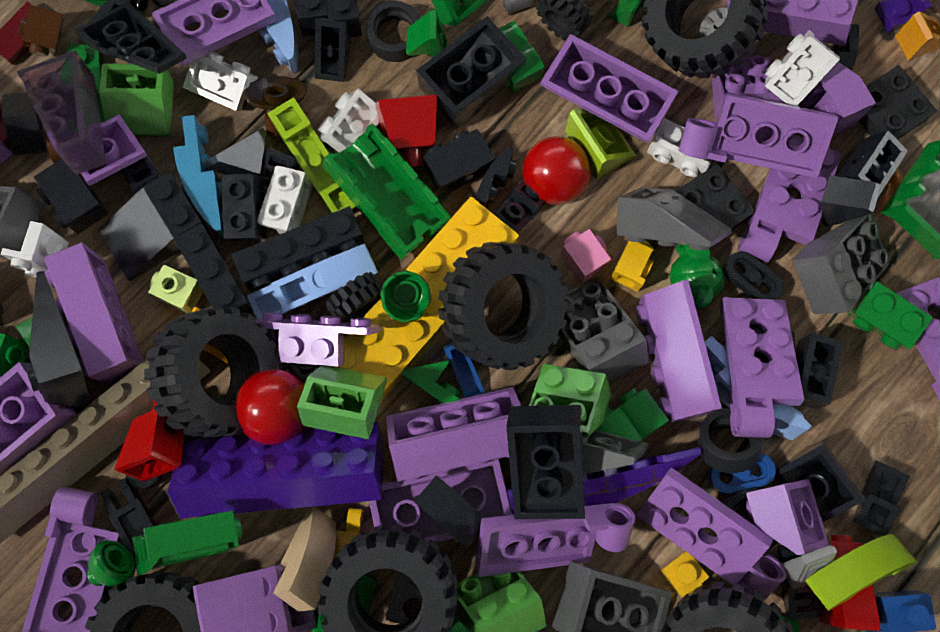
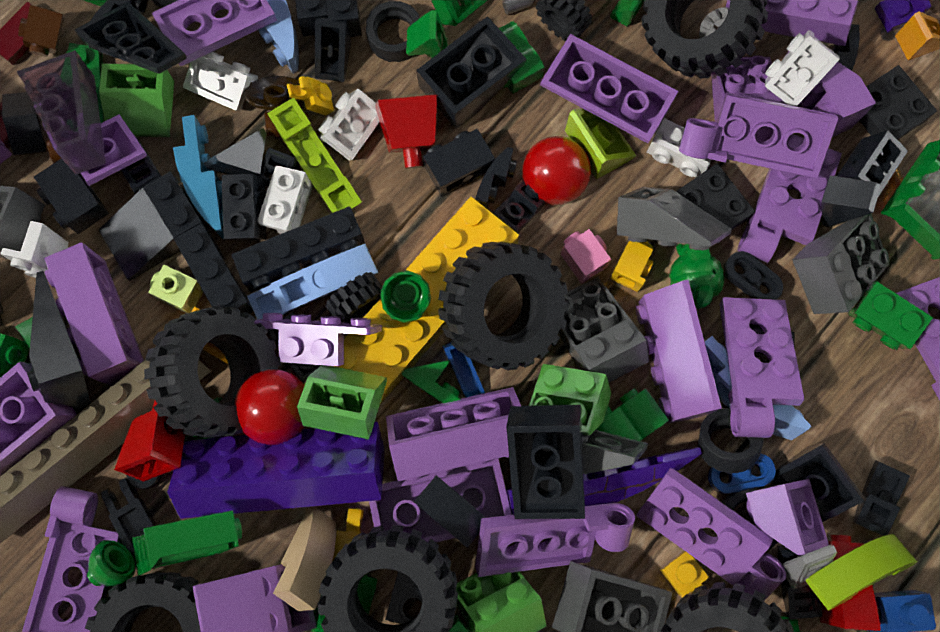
green piece [322,123,452,261] -> none
black brick [796,333,843,409] -> none
none -> yellow plate [287,76,334,116]

